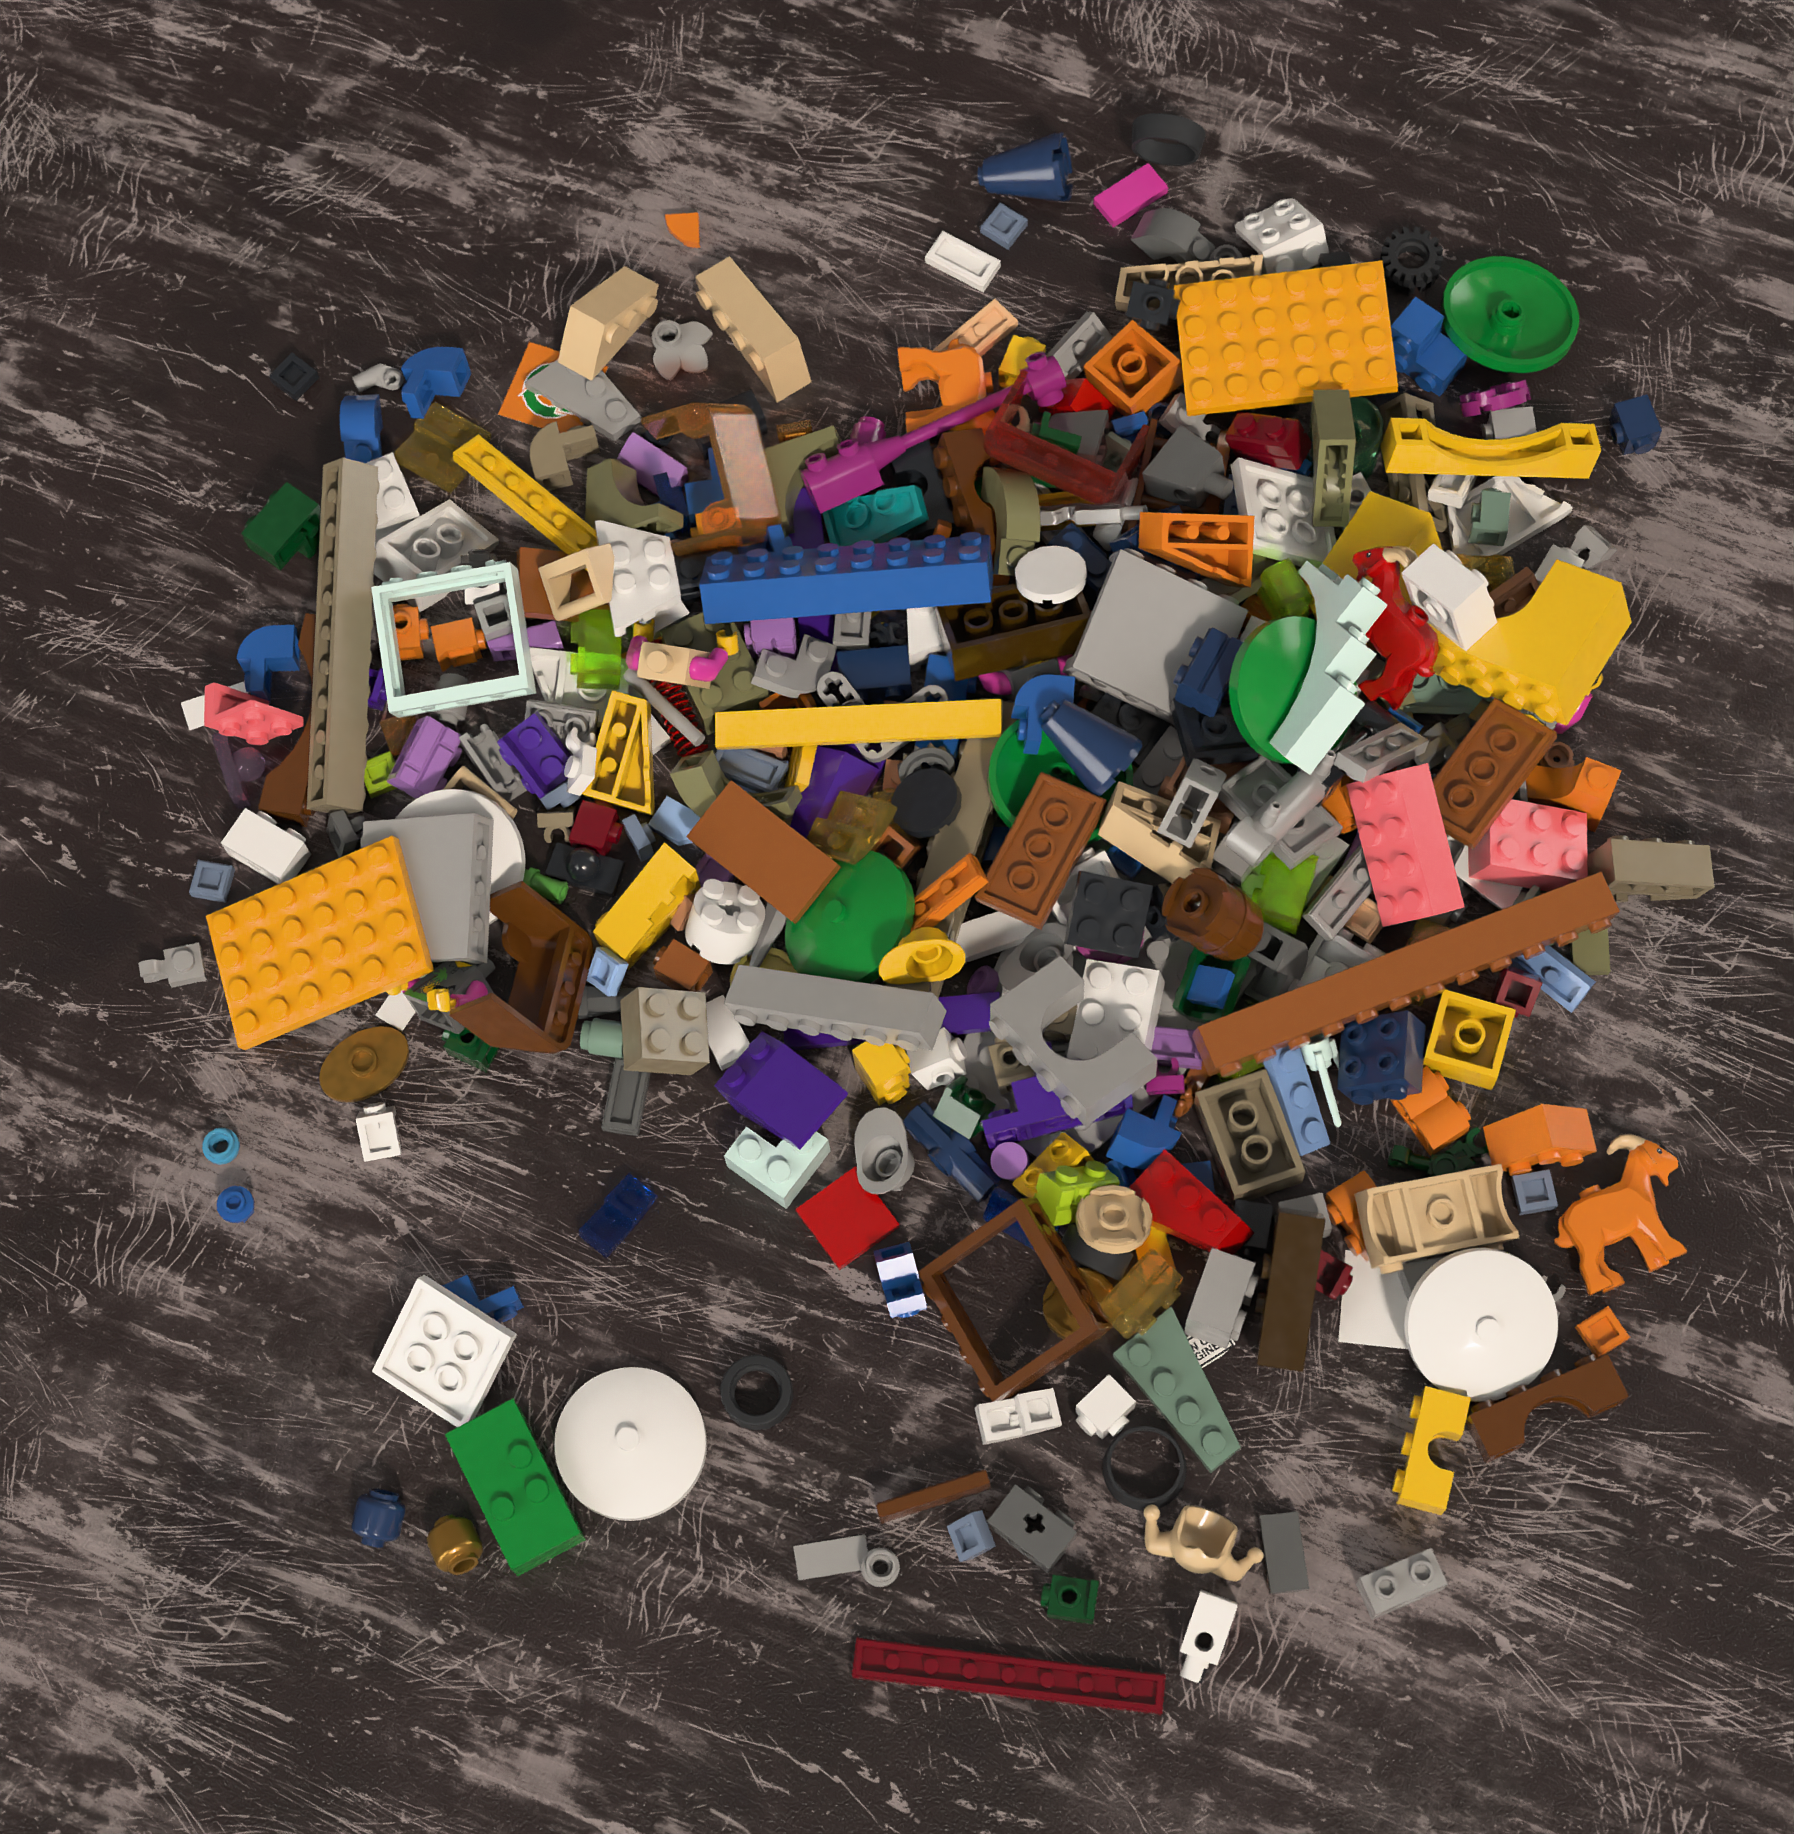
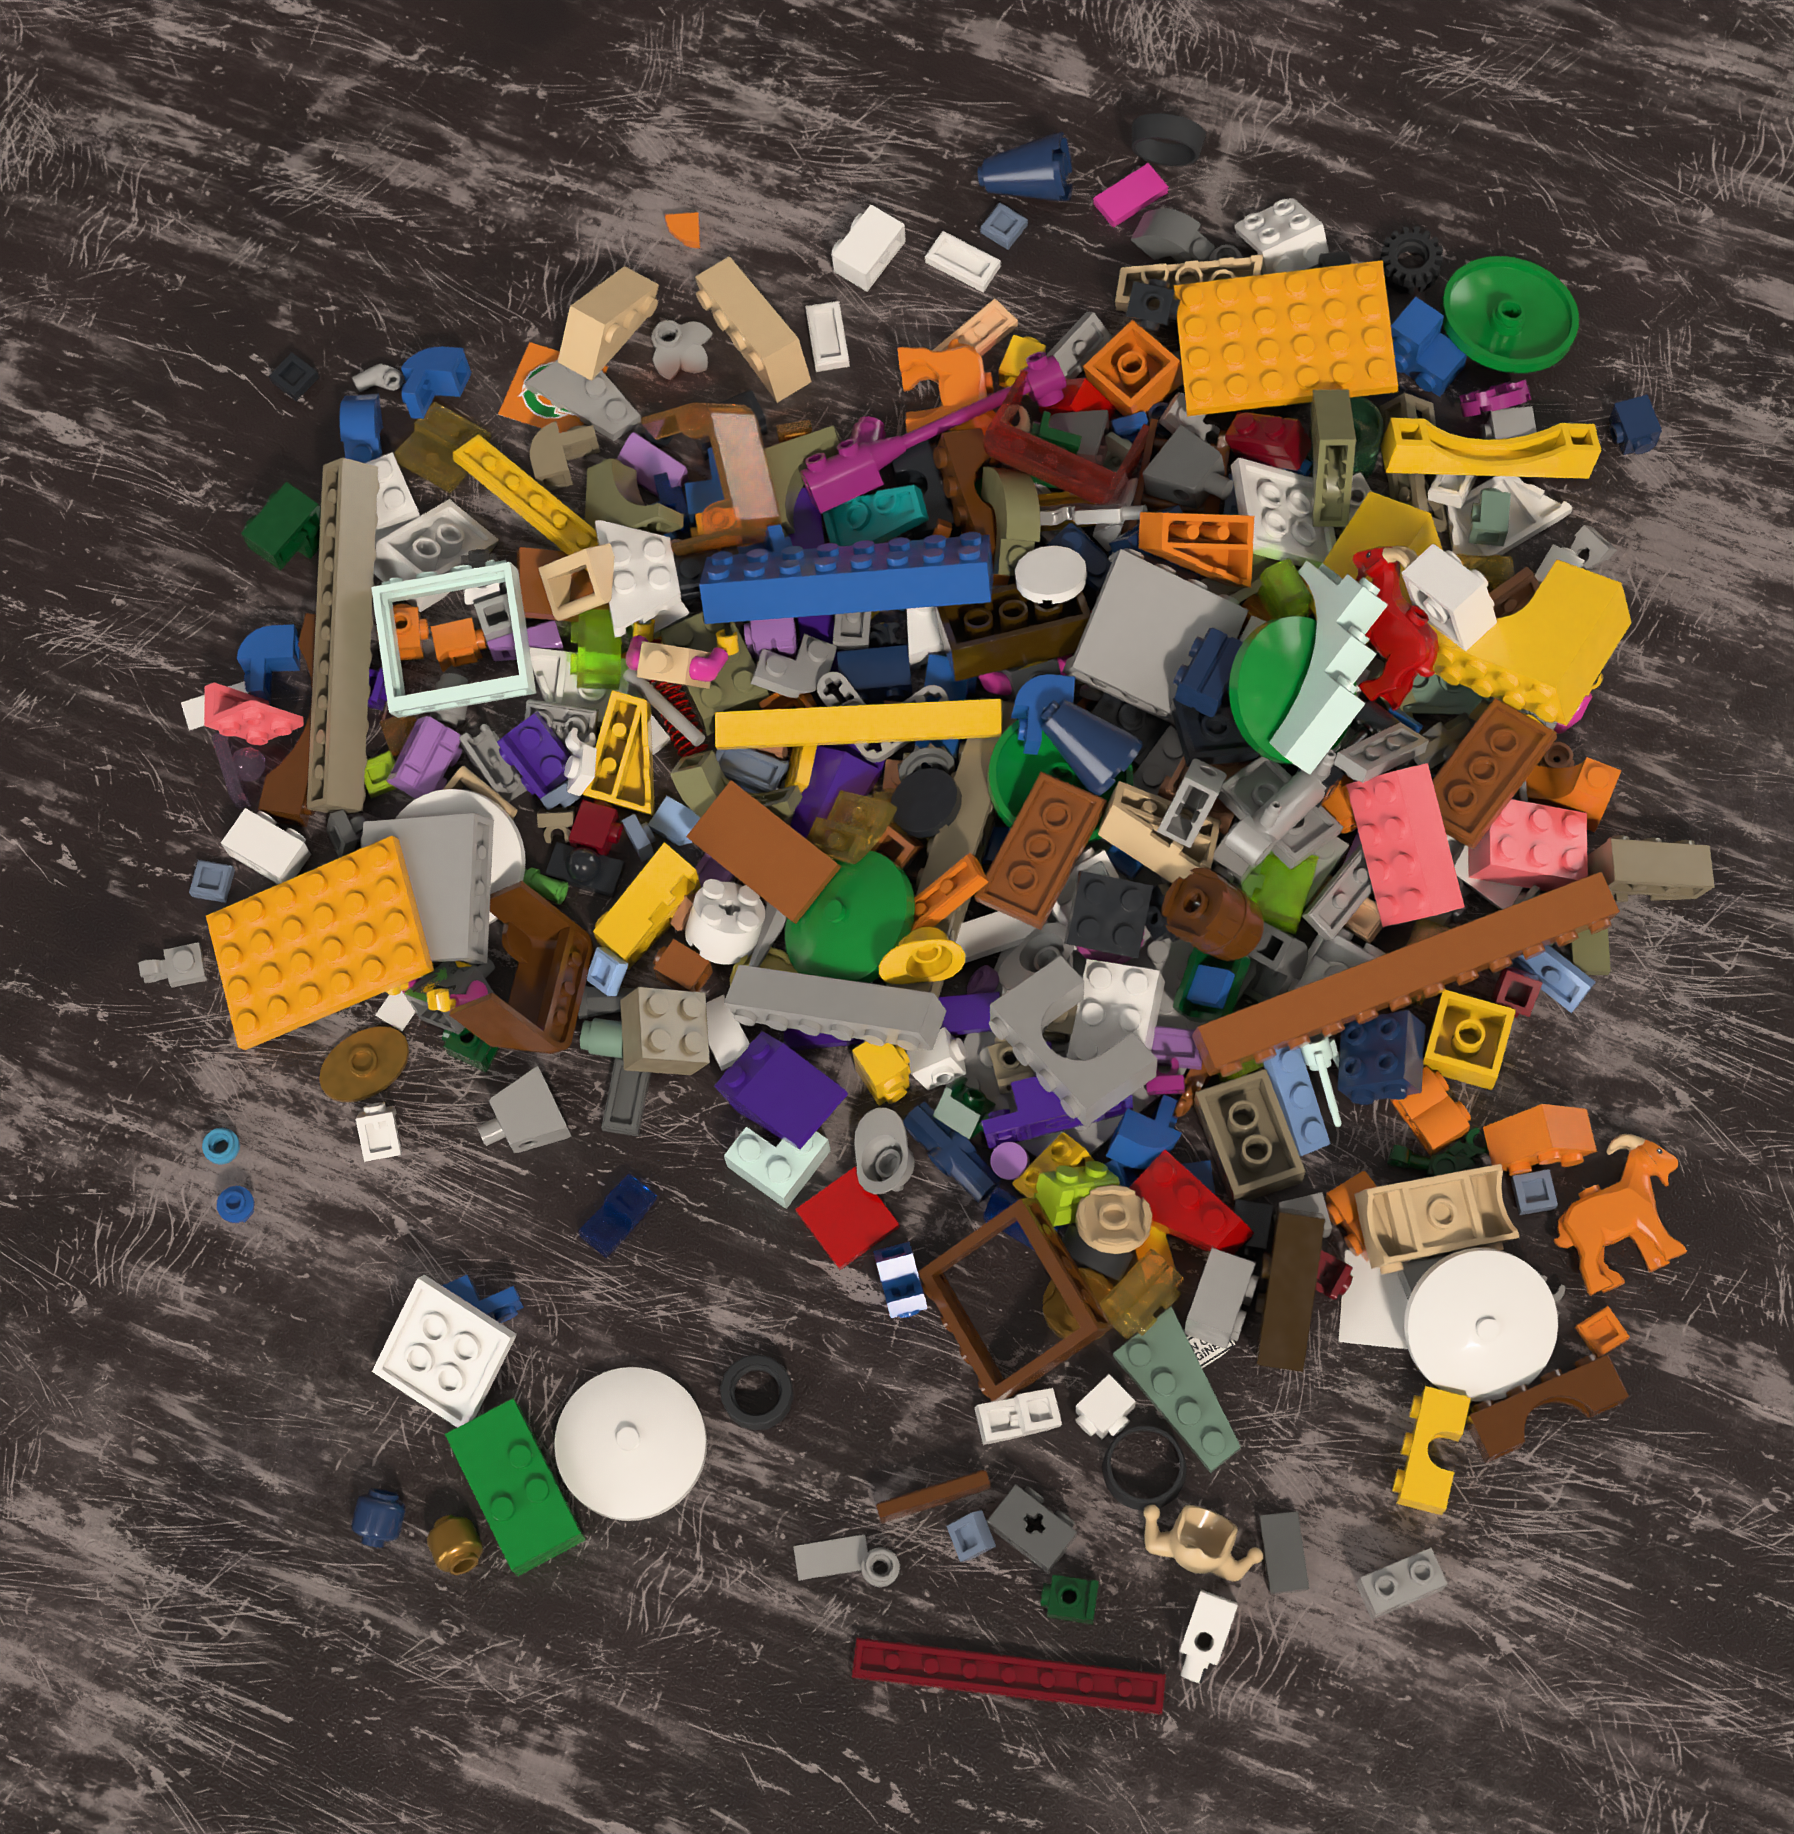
none -> light grey torso [477,1067,571,1153]
none -> white tile [805,301,850,372]
none -> white brick [831,205,906,291]

